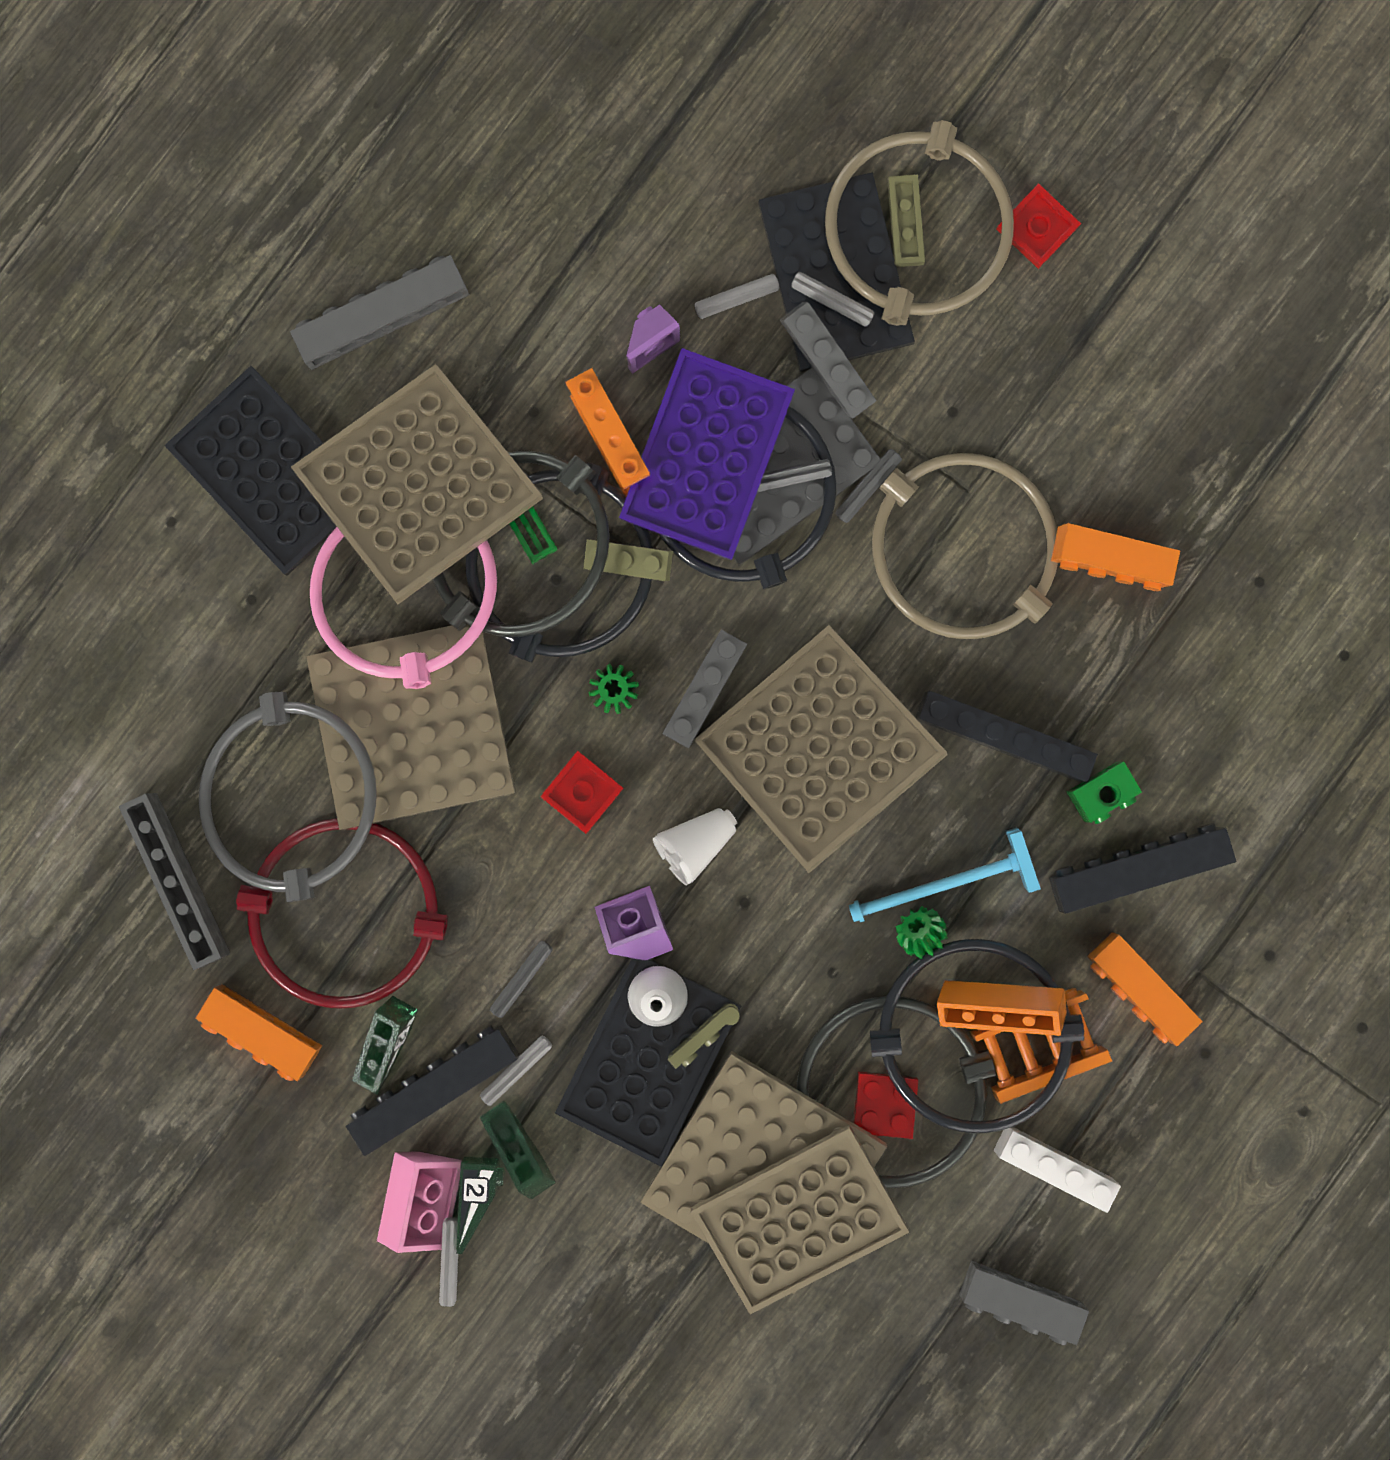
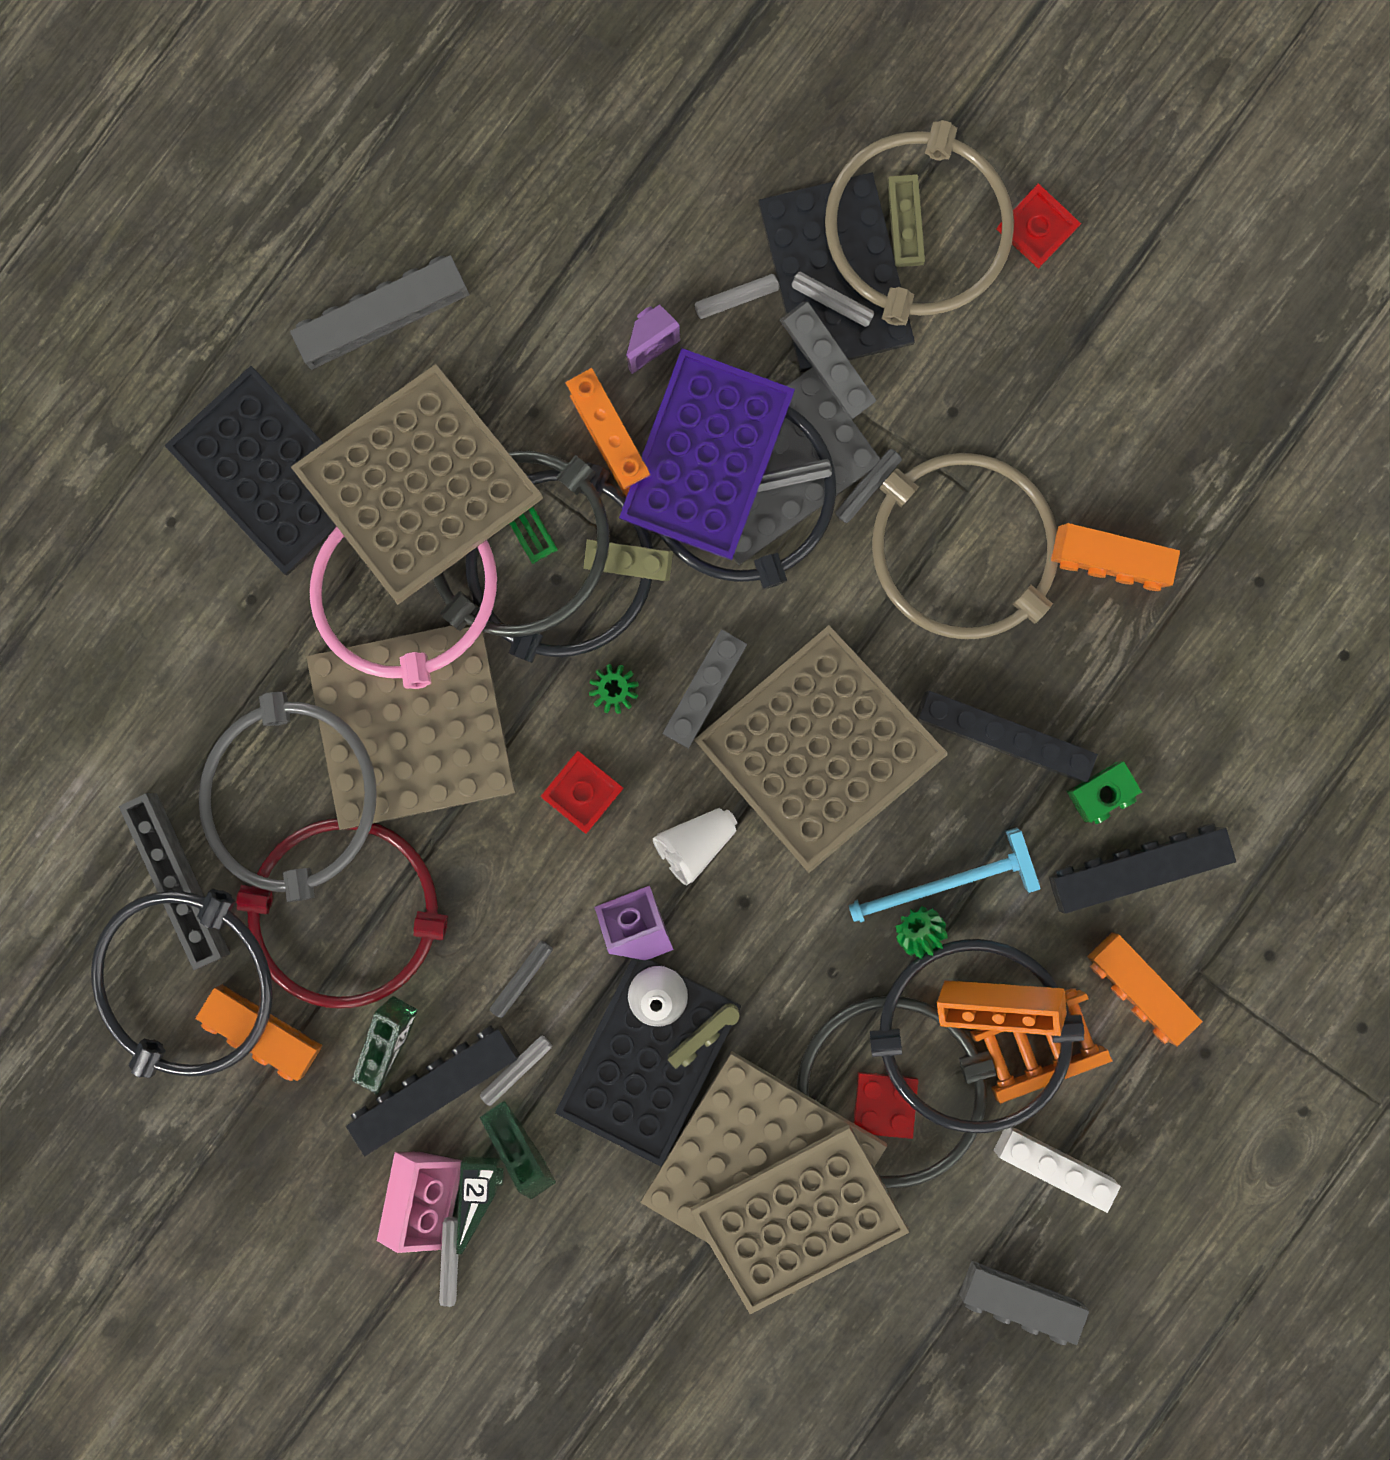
none -> black piece [91,889,273,1078]

